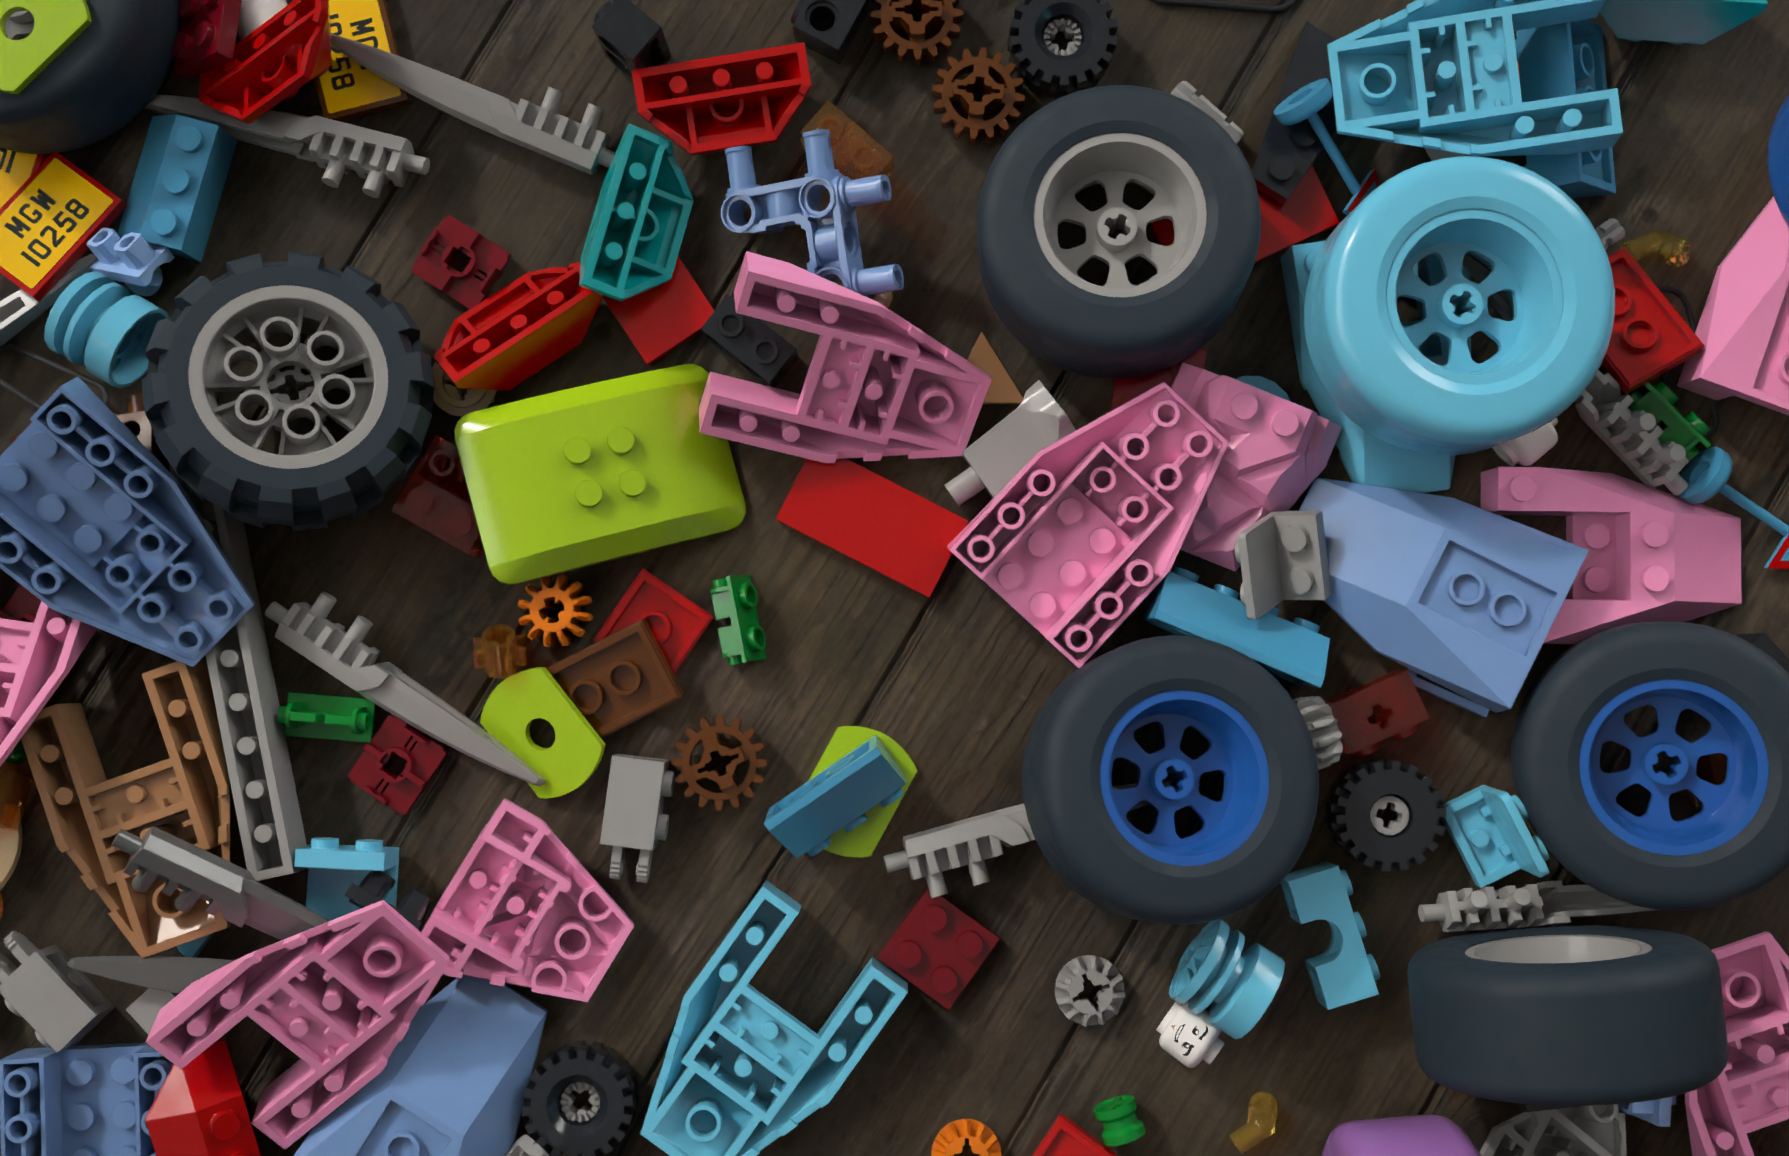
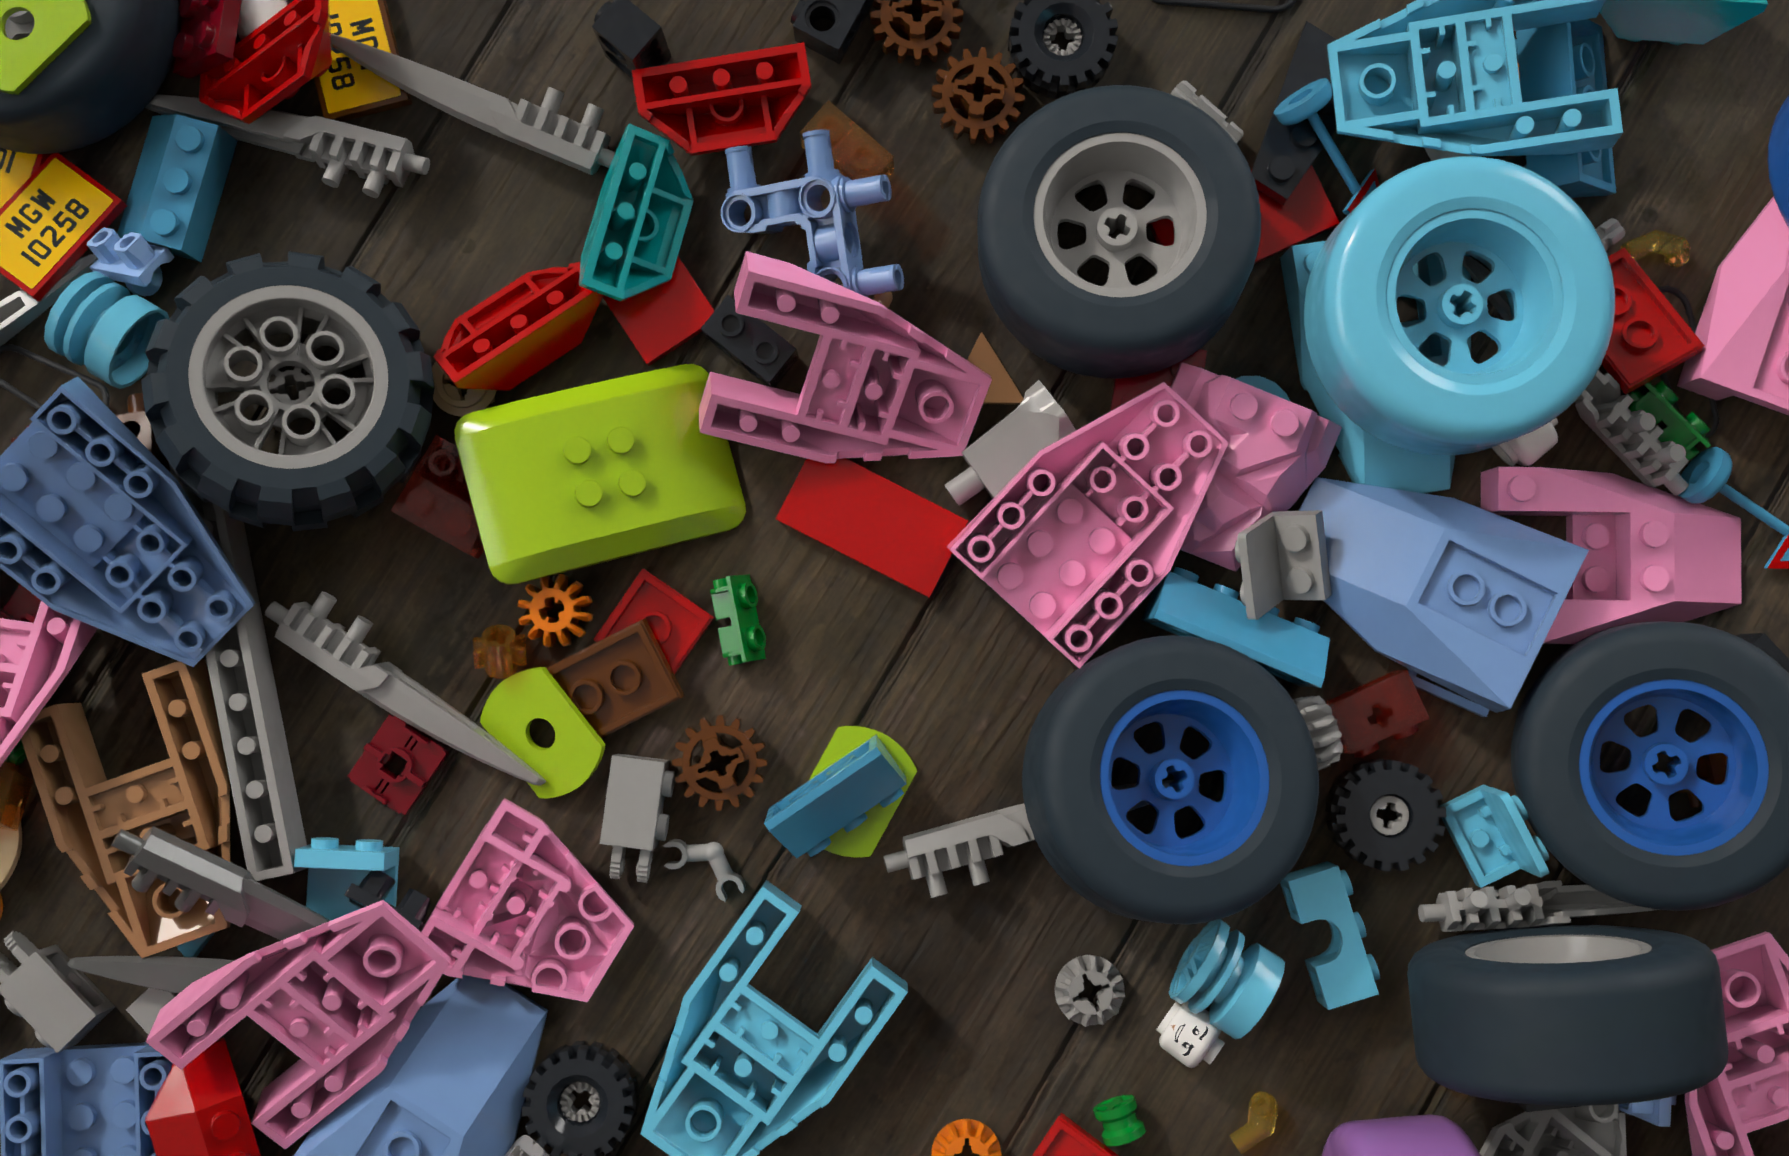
green hinge [277,692,376,743] -> none
dark red piece [411,215,512,310] -> none
dark red plate [878,886,1000,1010] -> none
none -> light grey arm [663,839,746,902]

